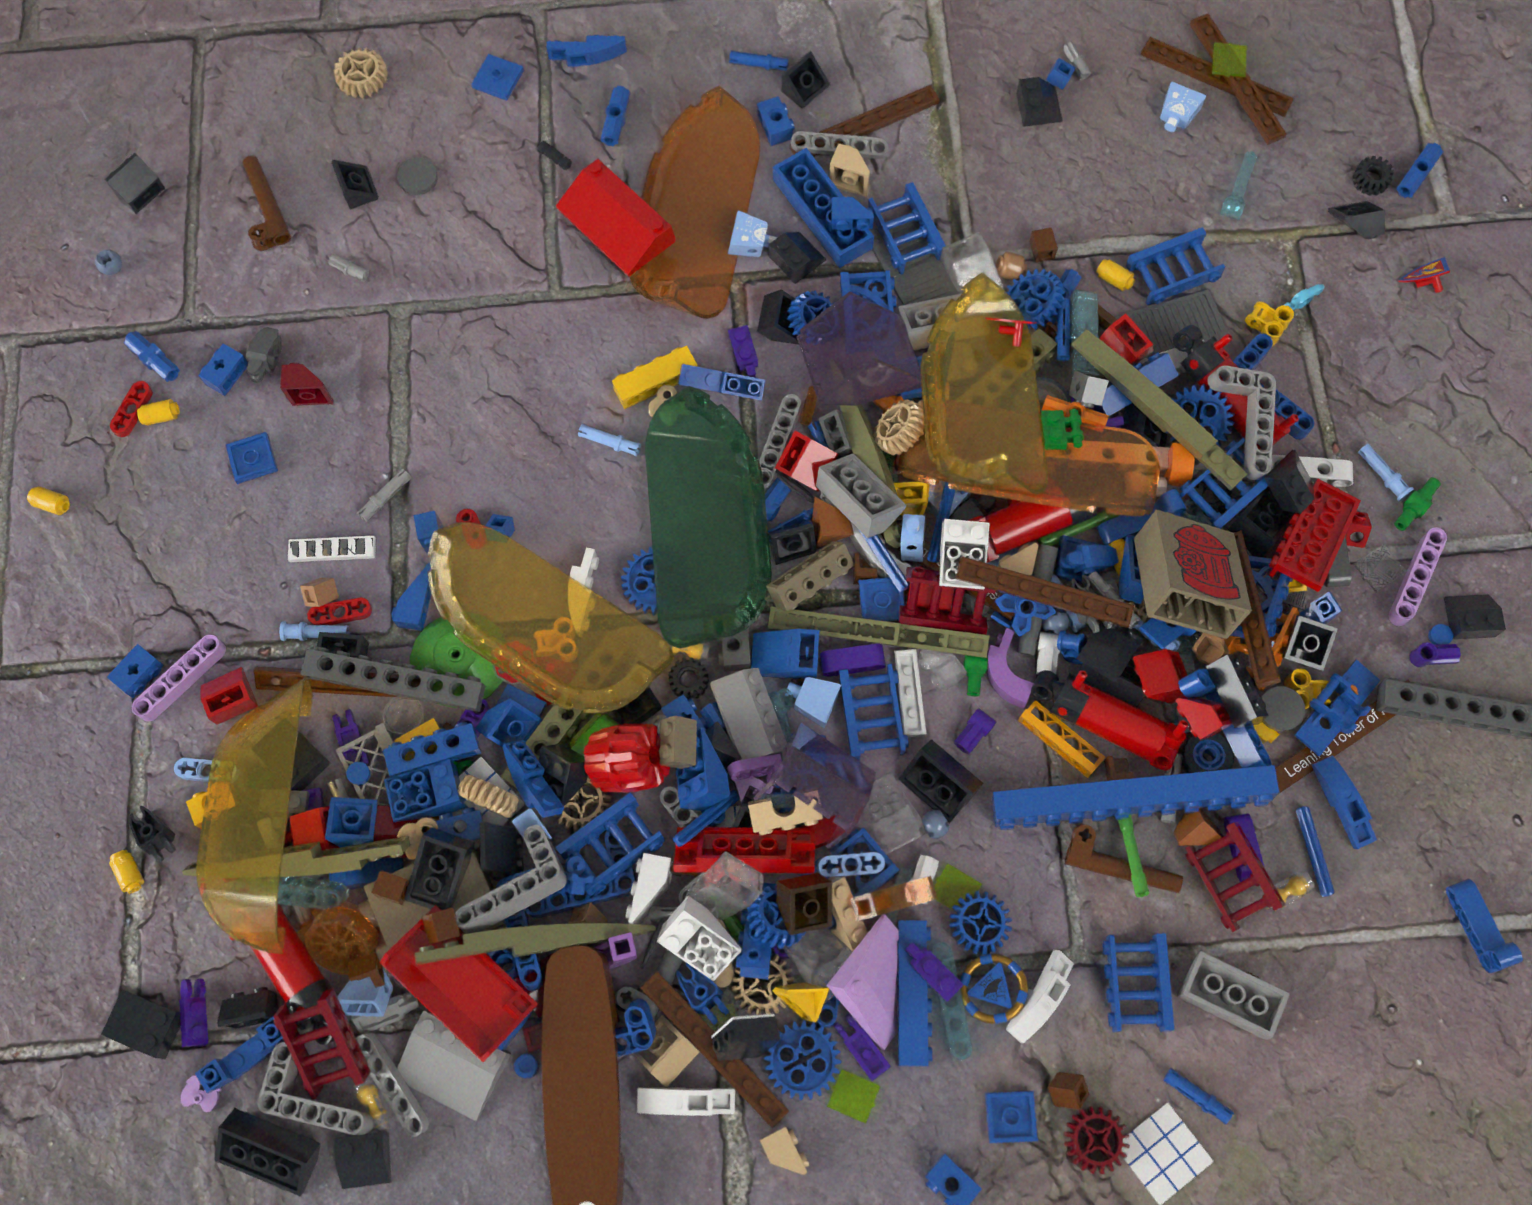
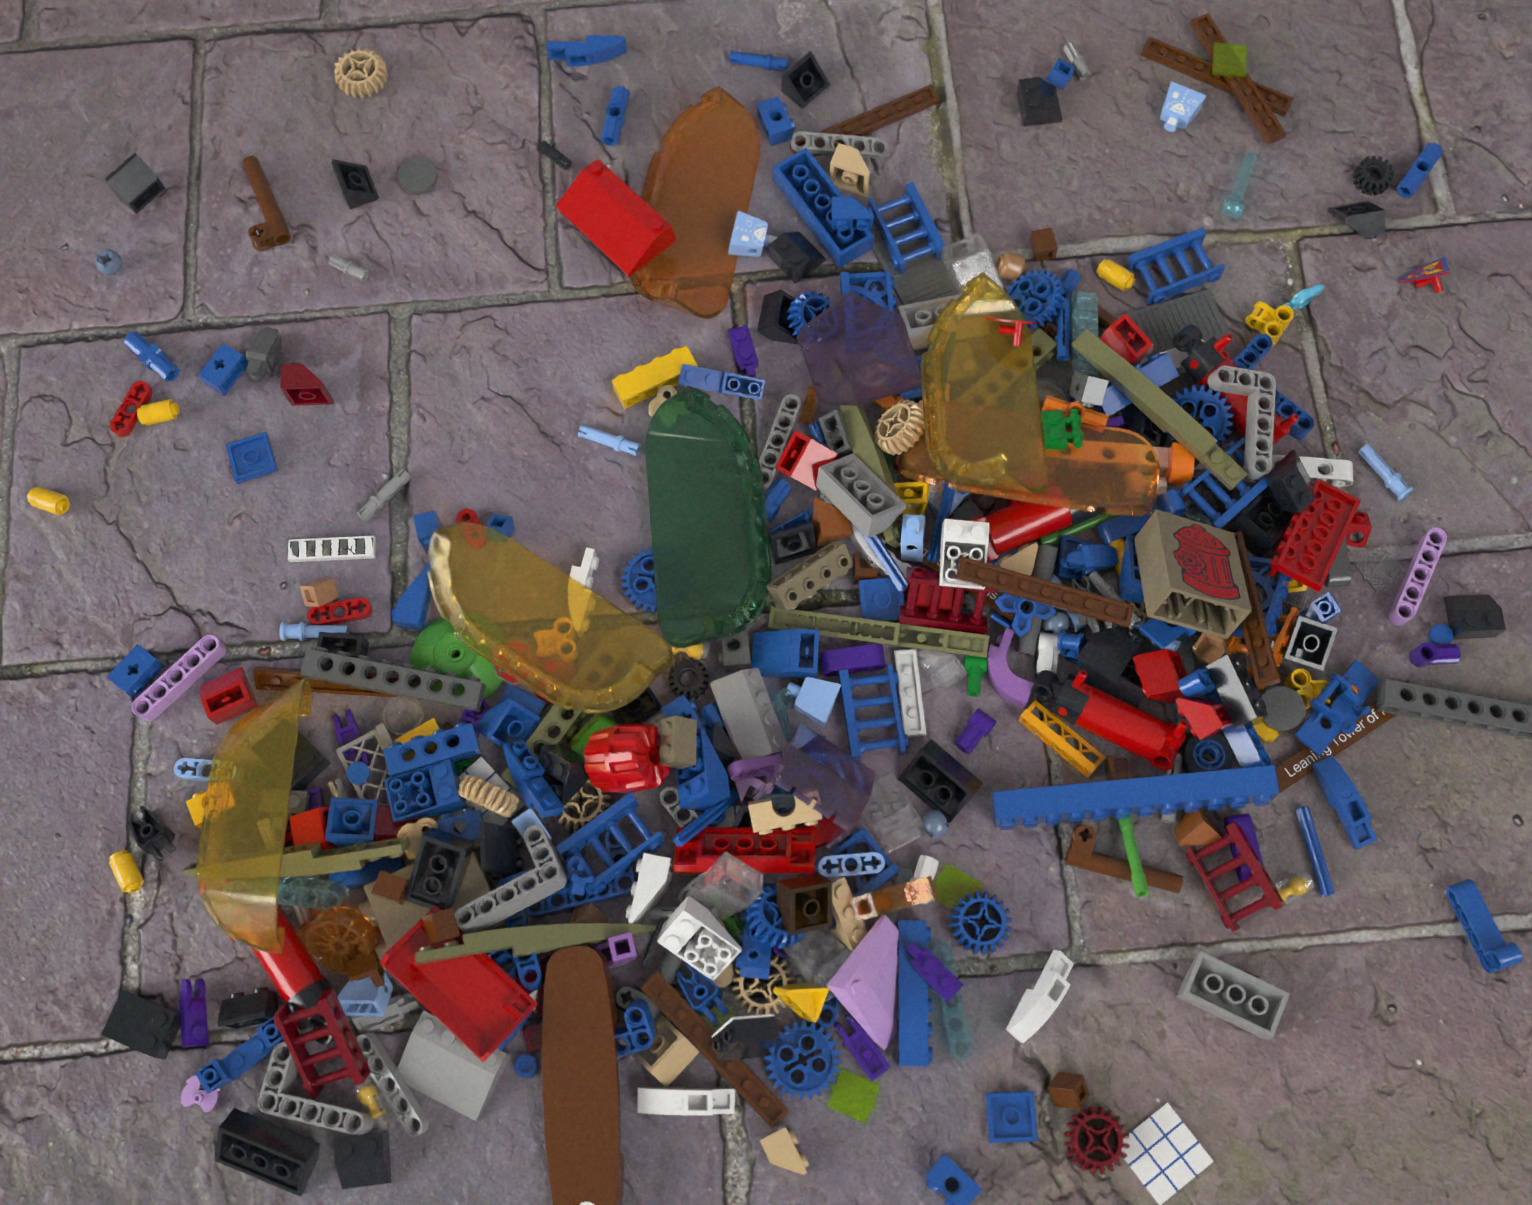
blue plate [471,54,524,101] -> none
black piece [777,472,814,503] -> none
piece [959,954,1028,1024] -> none
blue fence [1102,933,1175,1032] -> none
blue pin [1163,1068,1234,1125] -> none
green pin [1394,477,1441,531] -> none

